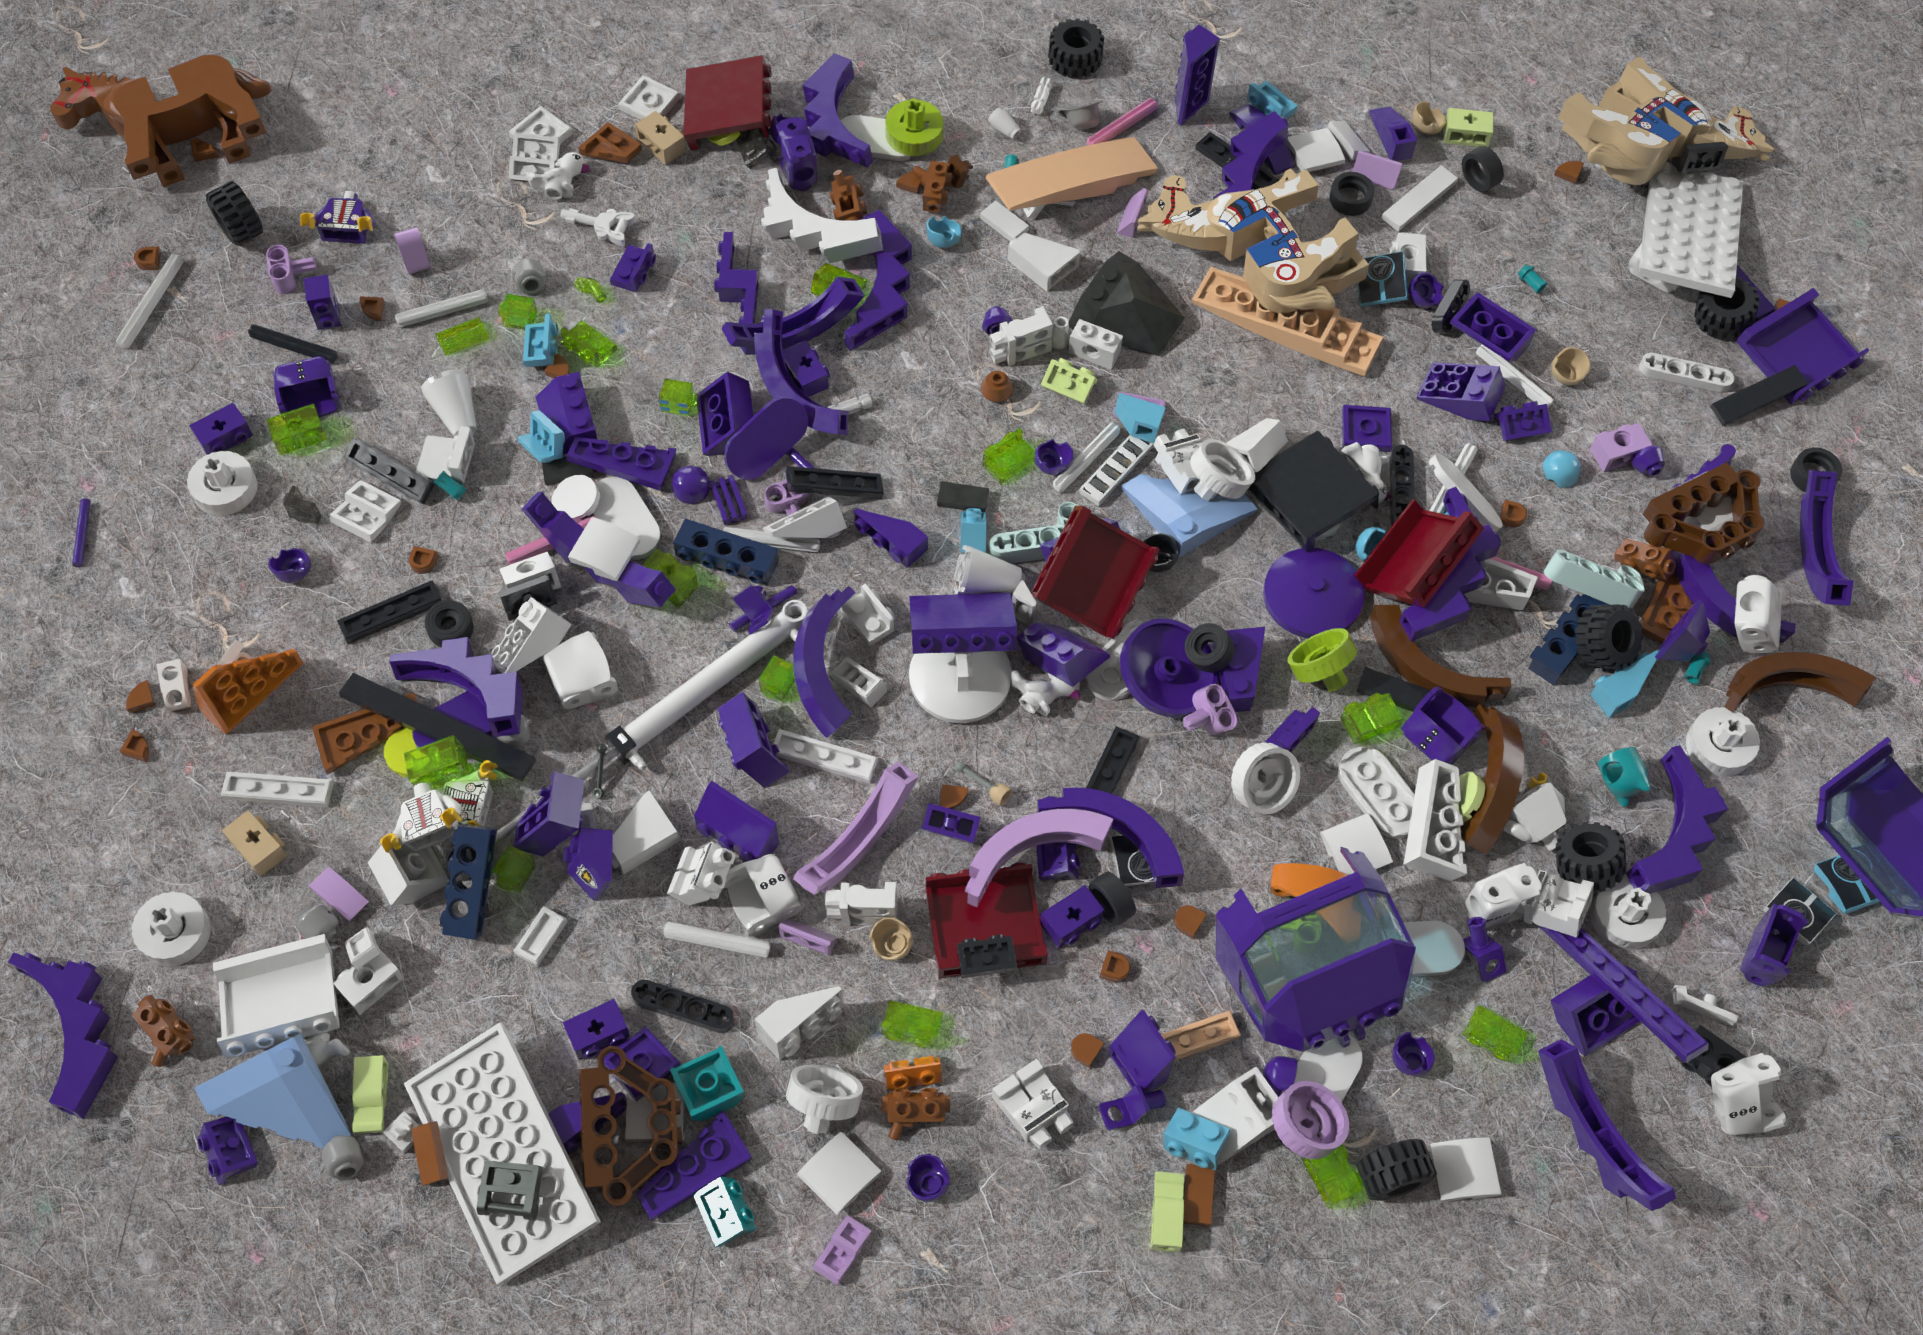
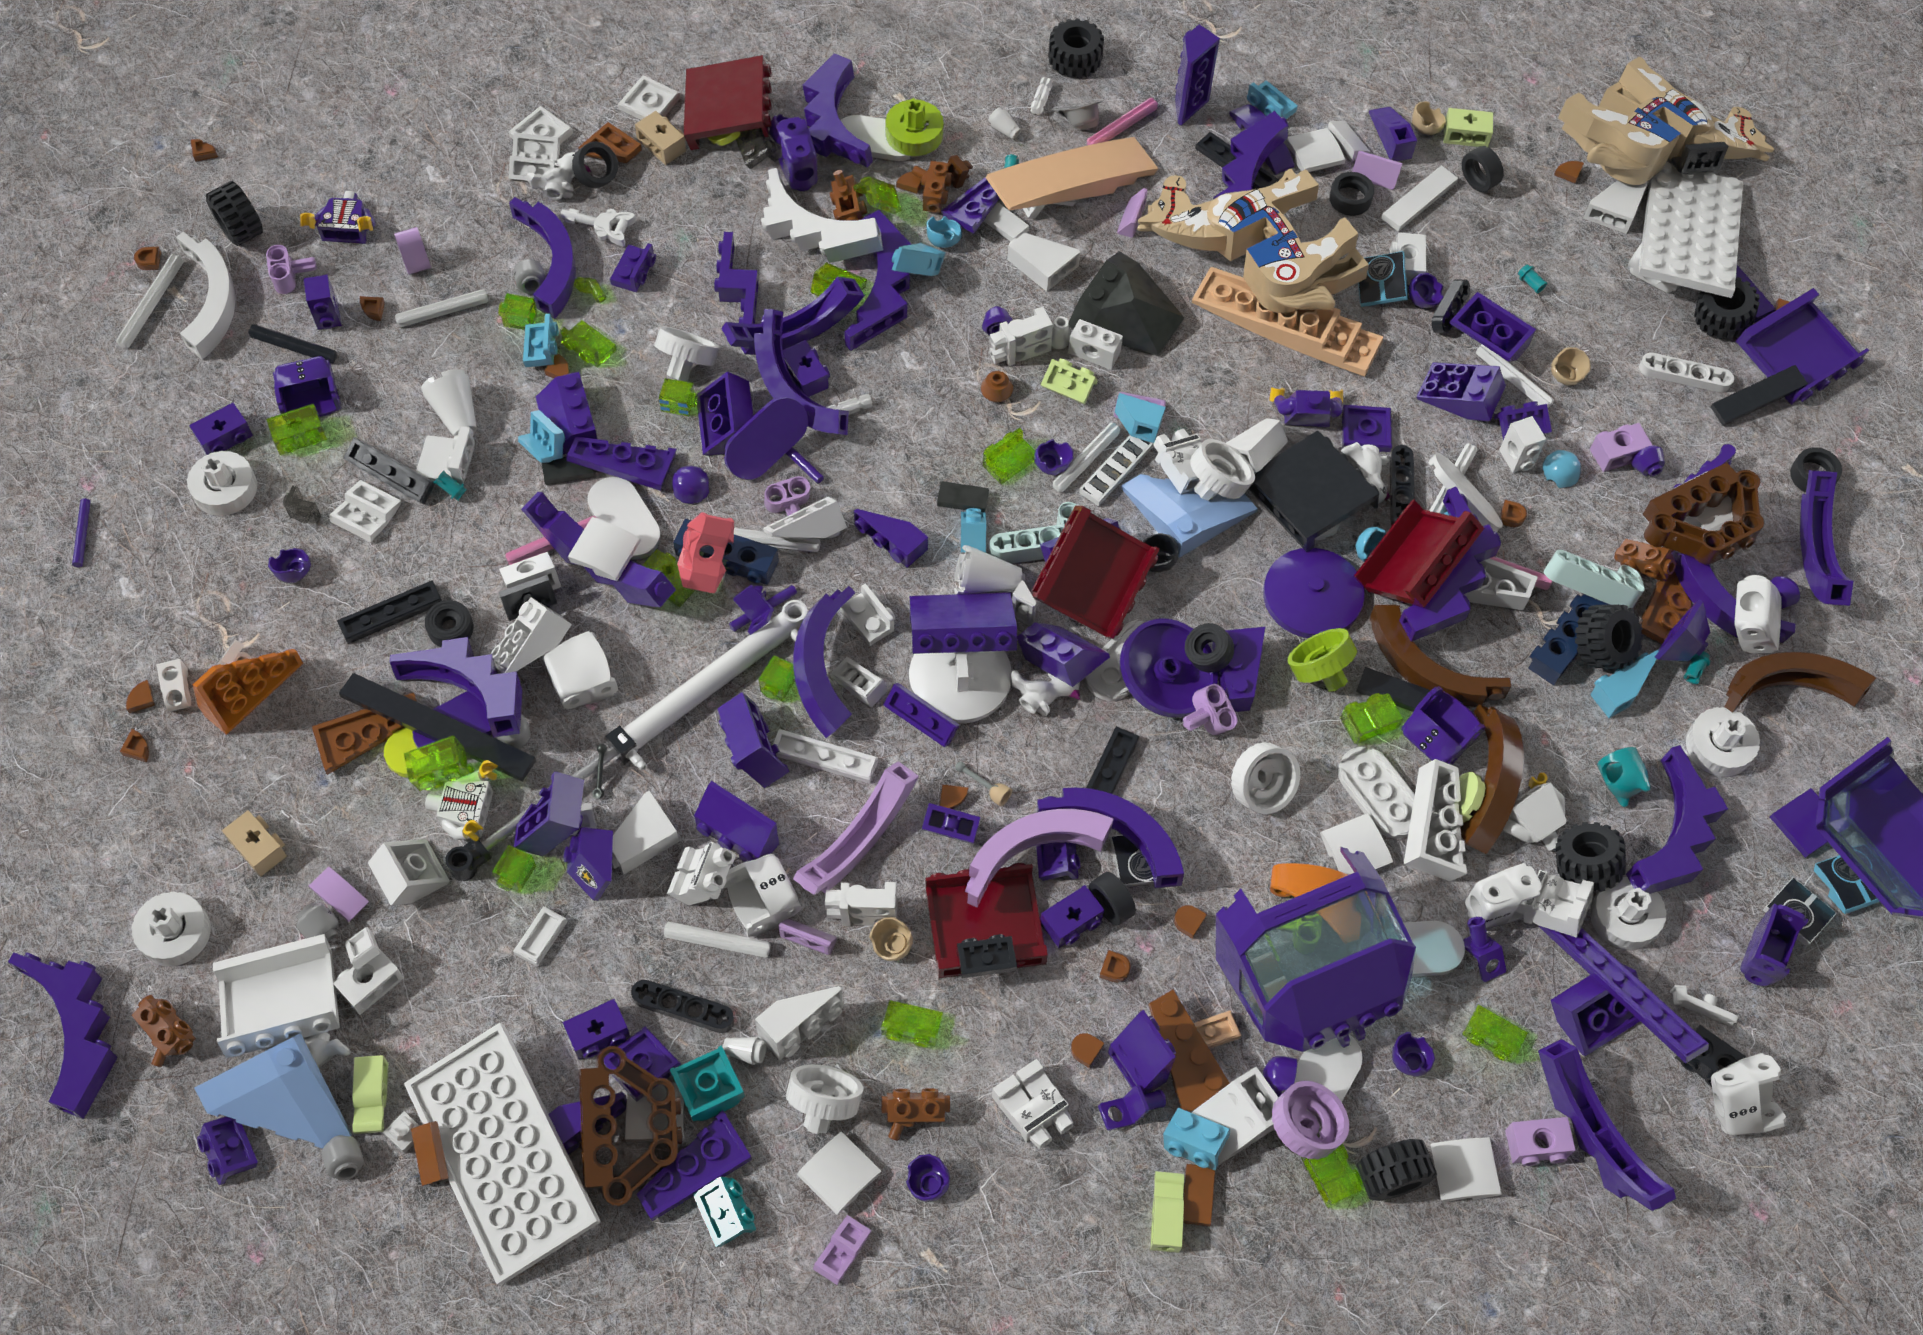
dark orange animal [50,54,272,187] -> none
white tile [221,771,334,807] -> none
torso [380,783,463,853] -> none
dark orange tile [408,546,439,574] -> none
clear neon green tile [435,317,489,356] -> none
dark blue brick [440,824,497,939] -> none
pearl dark grey plate [476,1160,543,1220] -> none
white tile [551,475,600,522] -> none
dark purple tile [709,474,748,525] -> none
black tile [786,466,884,499] -> none
orange hinge [883,1055,942,1091] -> none
dark purple bracket [1265,707,1320,752] -> none
none -> white arch [176,232,236,360]
none -> dark purple arch [509,197,576,319]
none -> black tyre [572,142,618,188]
none -> white piece [654,326,720,381]
none -> coral piece [677,512,734,593]
none -> white cone [723,1037,766,1065]
none -> clear neon green bracket [853,176,902,214]
none -> dark purple tile [883,683,960,747]
none -> medium azure slope [892,243,946,276]
none -> dark purple wing [941,177,1000,233]
none -> dark orange wing [1148,990,1230,1112]
none -> dark purple torso [1269,387,1343,427]
none -> white brick [1499,416,1546,473]
none -> lavender brick [1505,1117,1575,1166]
none -> white slope [1583,180,1648,234]
none -> dark purple tile [1769,788,1847,858]
none -> dark purple cone [1770,576,1800,609]

